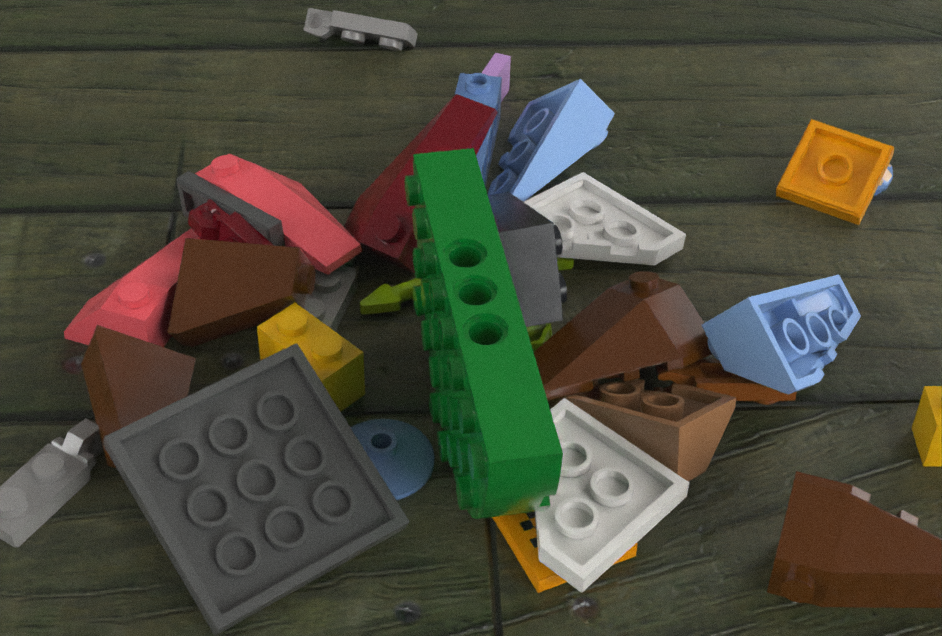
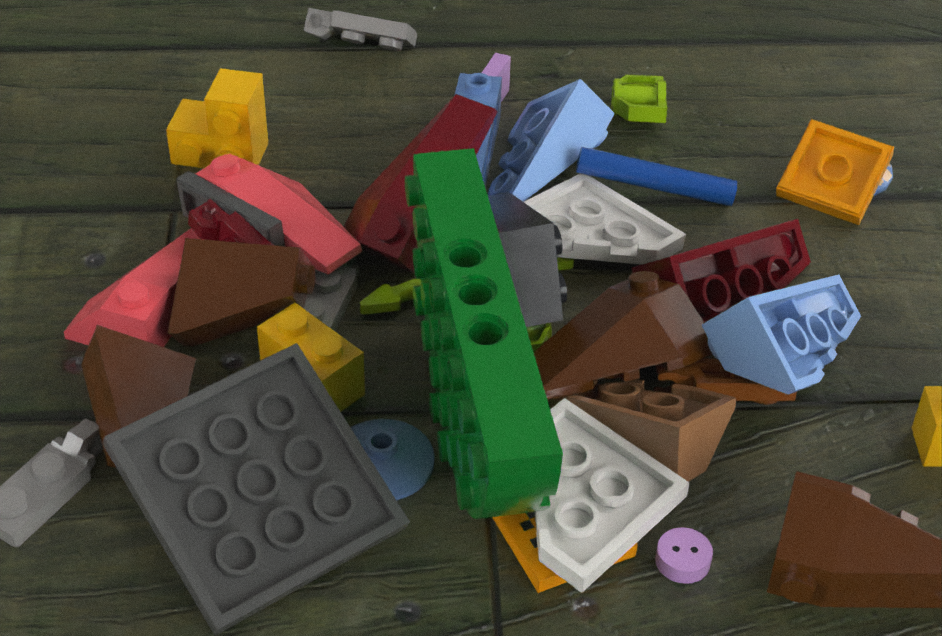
none -> yellow brick [166,68,269,168]
none -> blue piece [576,147,737,206]
none -> lime piece [611,75,667,123]
none -> dark red wedge [631,219,811,323]
none -> lavender tile [655,527,713,584]

